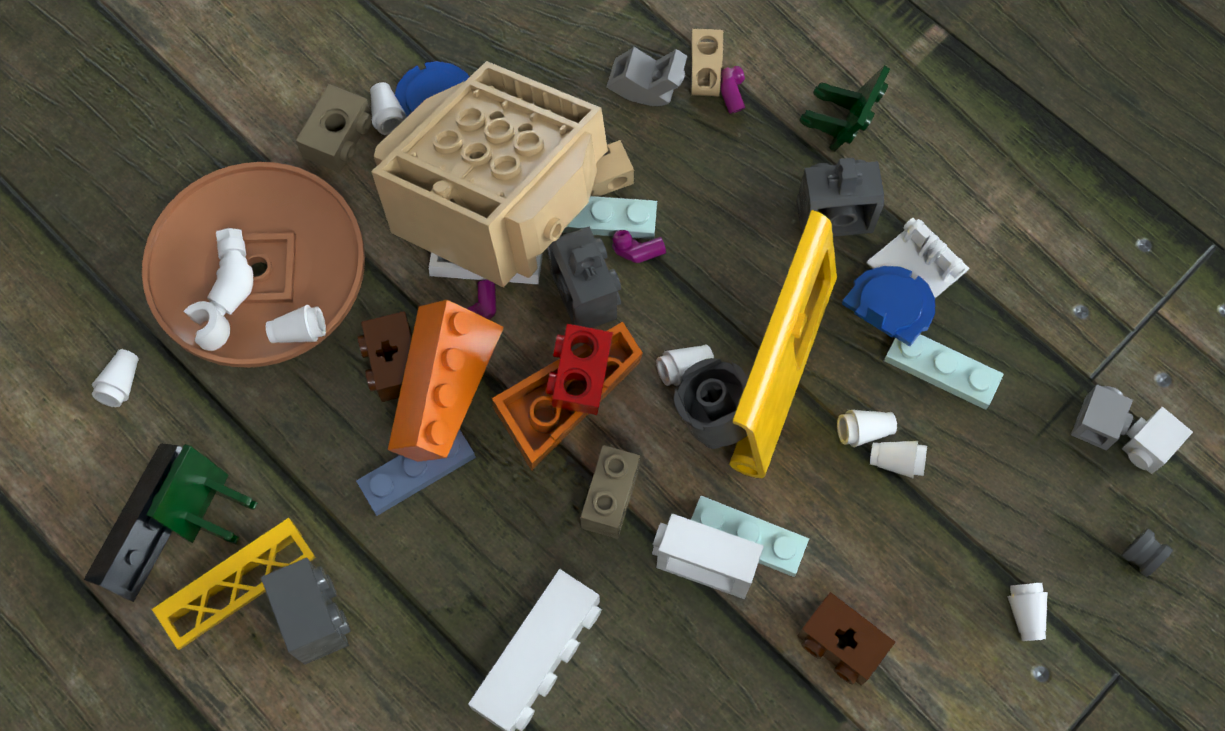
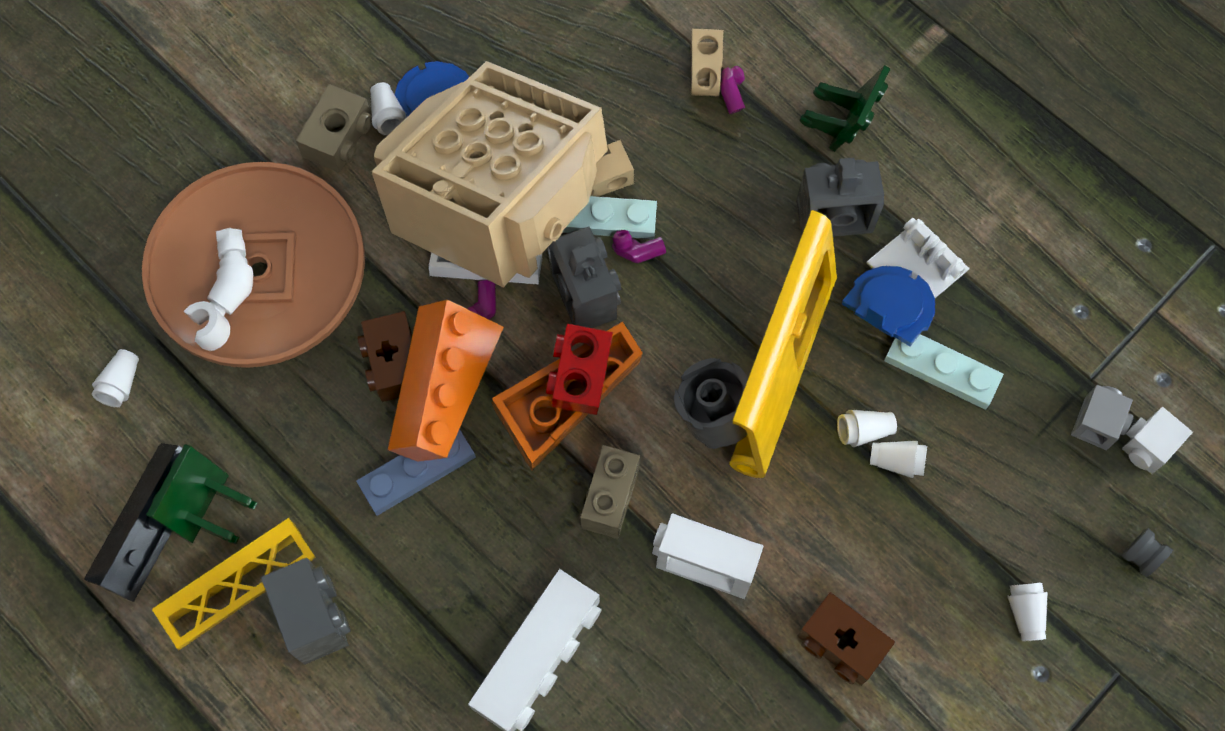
white cone [266,305,326,344] -> none
light grey brick [606,47,687,106] -> none
white cone [656,344,714,386] -> none
light aqua plate [691,496,809,577] -> none

